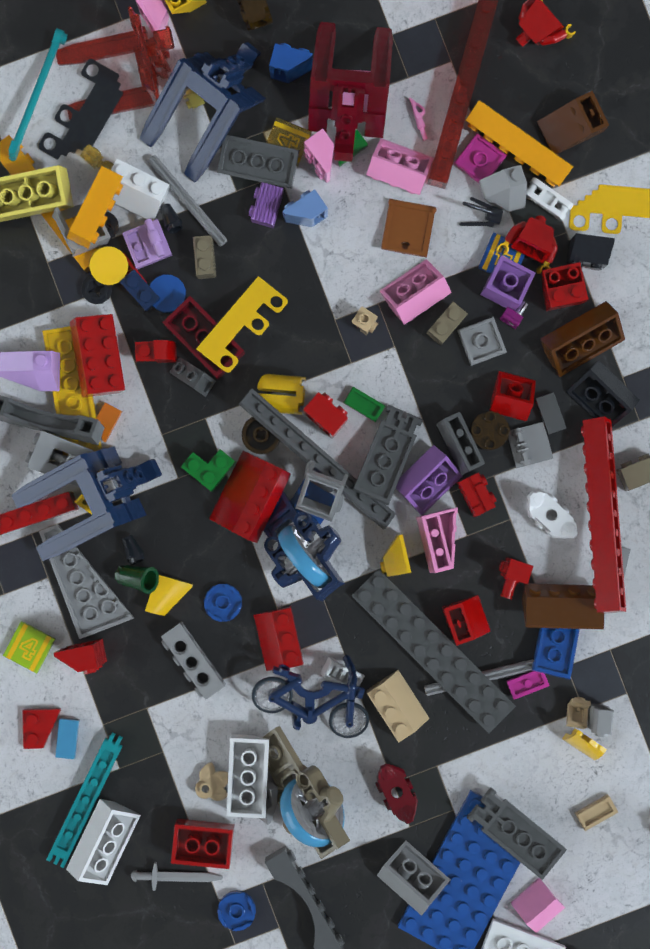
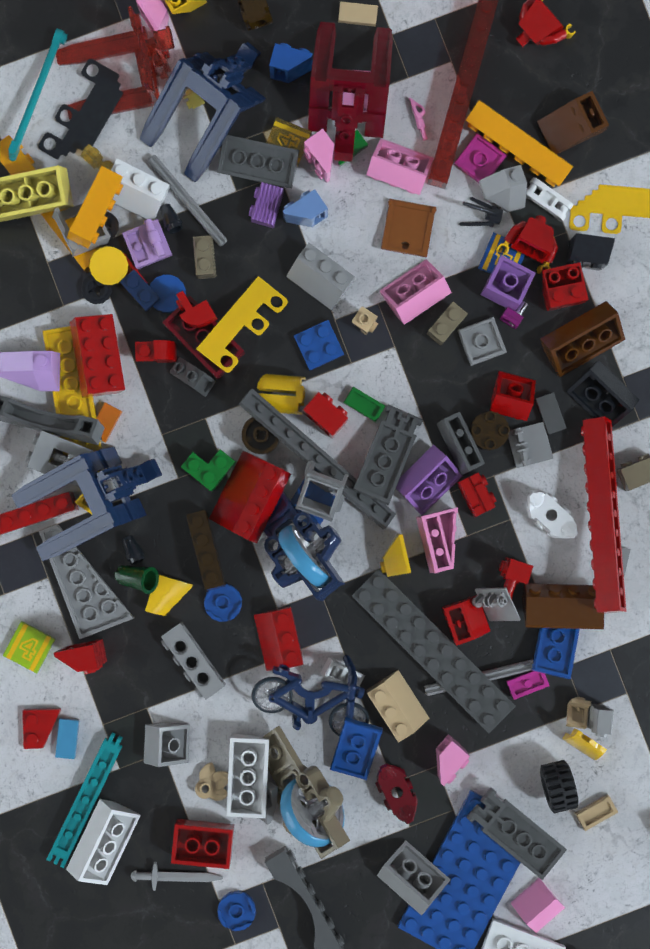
none -> light grey slope [144,723,190,767]
none -> red brick [176,291,217,328]
none -> dark brown brick [186,510,226,591]
none -> light grey slope [286,243,355,311]
none -> blue plate [294,320,344,371]
none -> blue tile [330,717,383,780]
none -> tan tile [338,2,378,27]
none -> bright pink slope [436,734,470,786]
none -> light grey hinge [472,588,521,621]
none -> black tyre [540,760,579,814]

